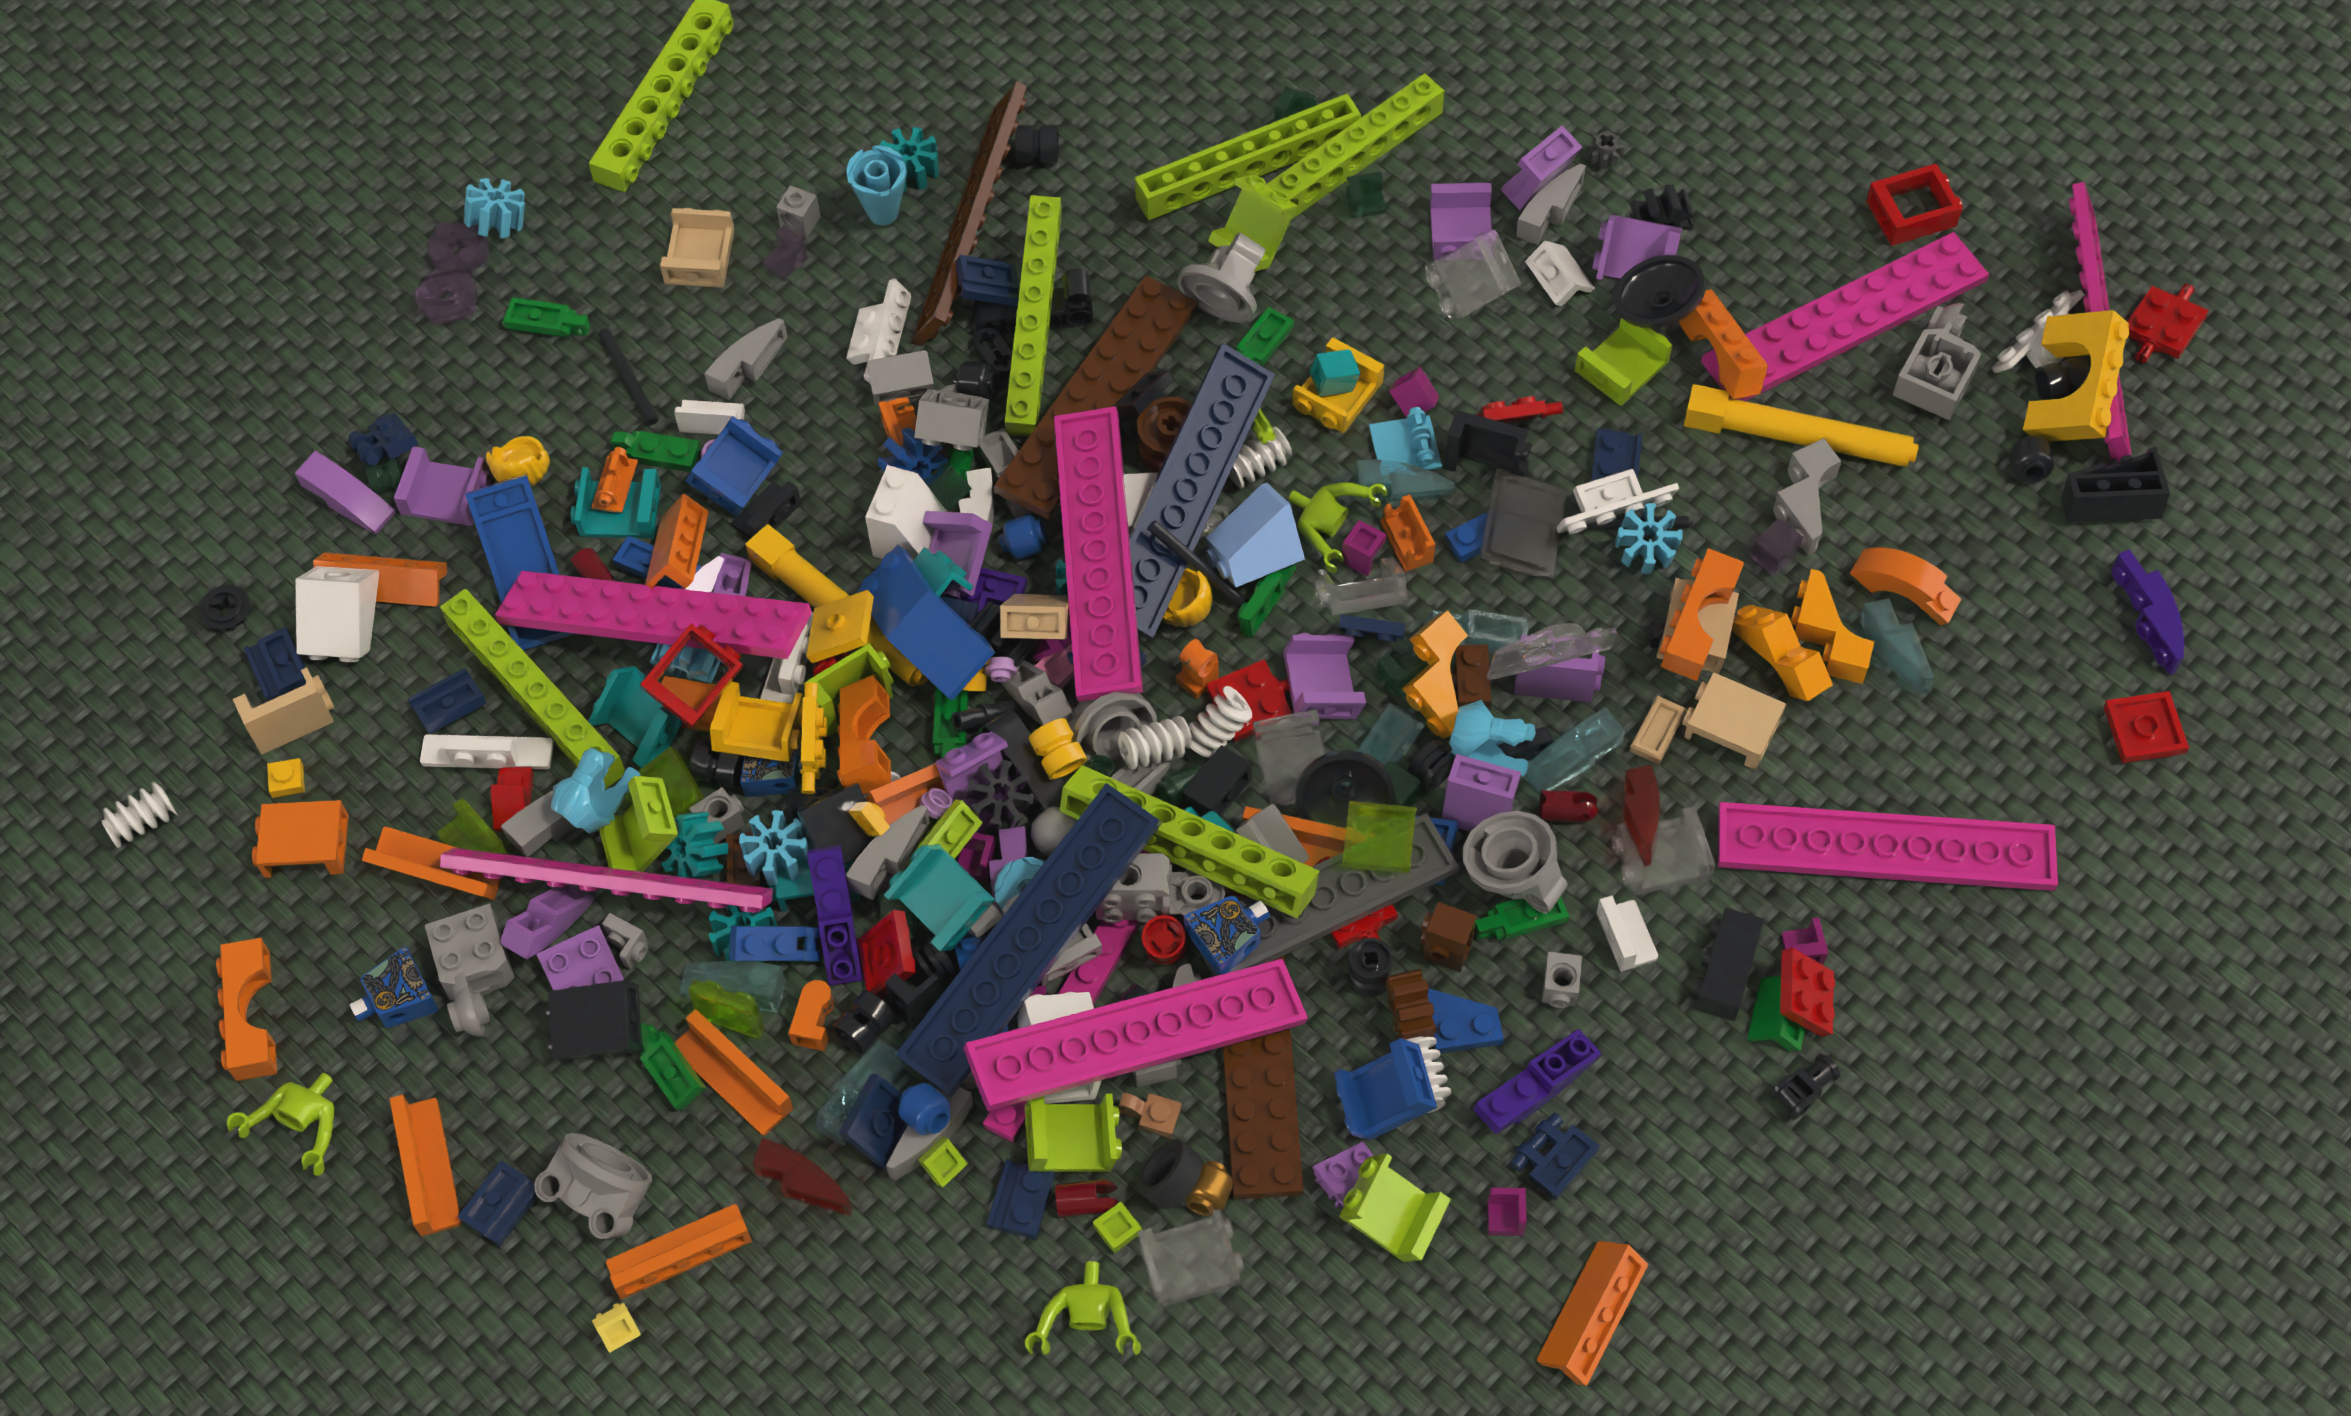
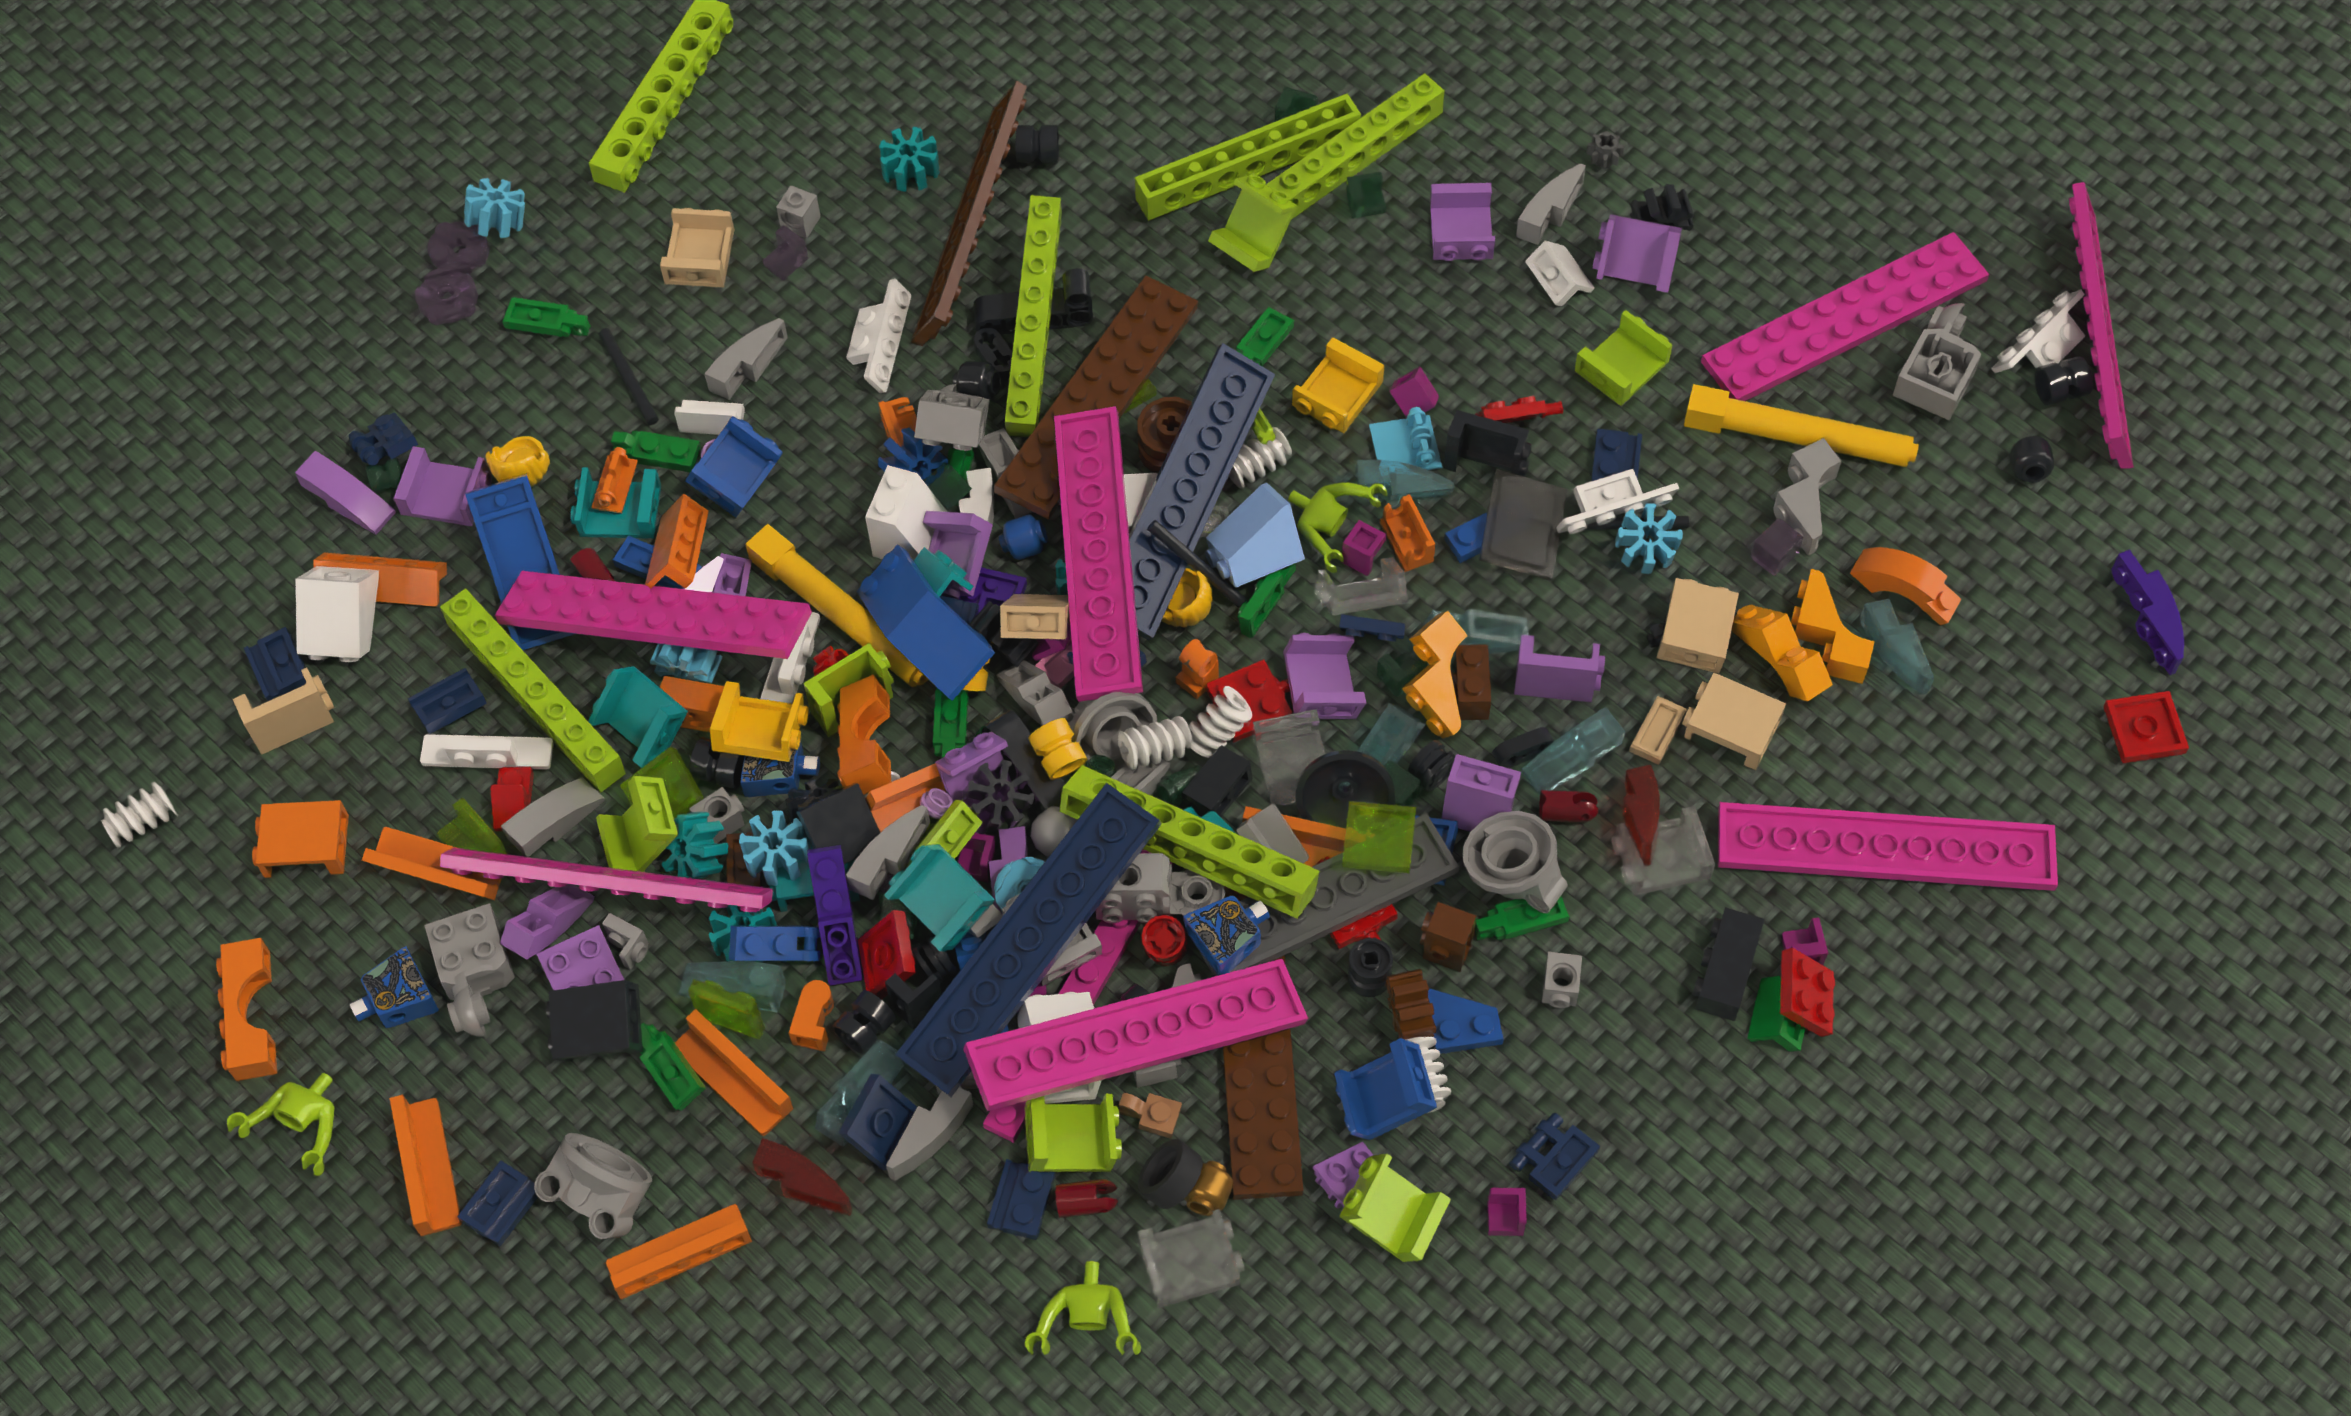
black gear [199,585,251,632] -> none
yellow plate [267,758,305,798] -> none
medium azure piece [551,748,641,833] -> none
light yellow tile [592,1303,641,1353] -> none
red window [640,623,743,729] -> none
black panel [731,481,801,539] -> none
yellow plate [800,682,827,794] -> none
yellow plate [806,590,874,663] -> none
medium azure cone [846,145,907,226] -> none
yellow plate [848,802,890,836] -> none
light grey panel [867,350,934,406] -> none
blue head [898,1083,950,1135] -> none
lime plate [918,1136,967,1188] -> none
black pin [951,699,1017,732] -> none
dark blue plate [955,255,1019,307] -> none
lavender plate [985,657,1017,682] -> none
lime plate [1093,1202,1142,1253] -> none
black panel [1112,370,1174,437] -> none
light grey piece [1177,232,1266,323] -> none
teal panel [1309,349,1361,397] -> none
clear panel [1425,230,1521,319] -> none
medium azure piece [1449,699,1536,777] -> none
dark purple slope [1473,1029,1602,1135] -> none
clear piece [1487,623,1617,680] -> none
medium lavender panel [1501,125,1582,210] -> none
orange panel [1537,1241,1649,1386] -> none
white panel [1596,896,1658,972] -> none
black dish [1614,255,1706,328] -> none
orange arch [1659,548,1744,681] -> none
orange arch [1678,289,1768,399] -> none
black connector [1769,1053,1841,1120] -> none
red window [1866,163,1963,246] -> none
yellow arch [2023,310,2129,442] -> none
black wedge [2061,447,2170,523] -> none
red plate [2128,283,2209,363] -> none

